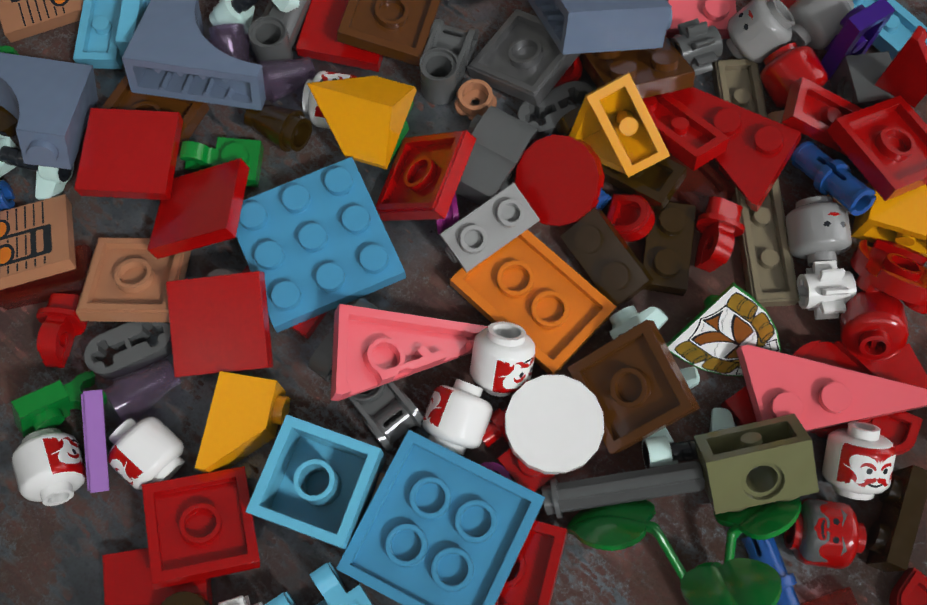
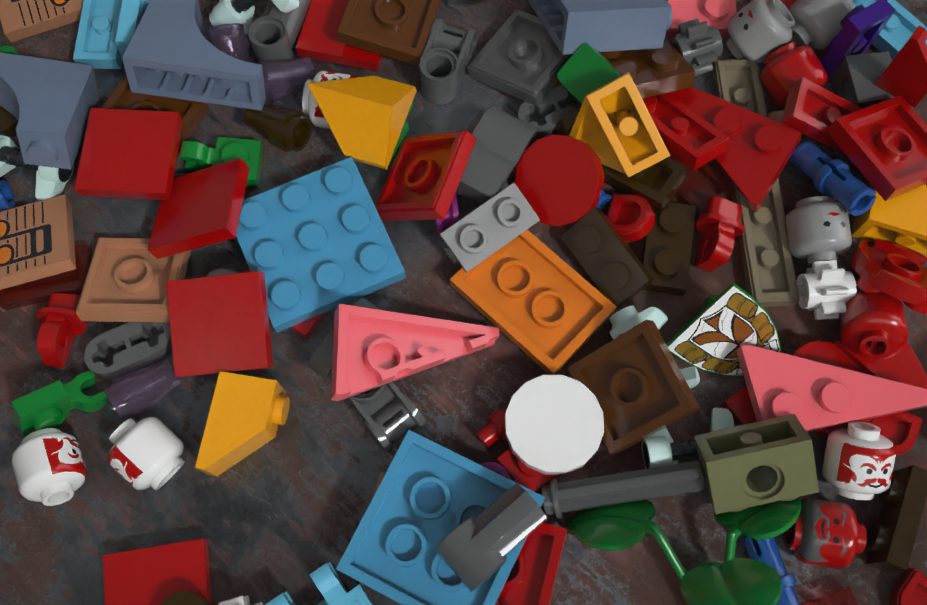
medium lavender tile [81,389,110,493] -> none
red plate [142,466,260,590] -> none
medium azure brick [245,414,386,550] -> none
white head [422,379,493,455] -> none
nougat plate [454,79,497,121] -> none
white head [470,322,535,397] -> none
none -> dark grey piece [436,483,547,592]
none -> green slope [556,43,621,104]

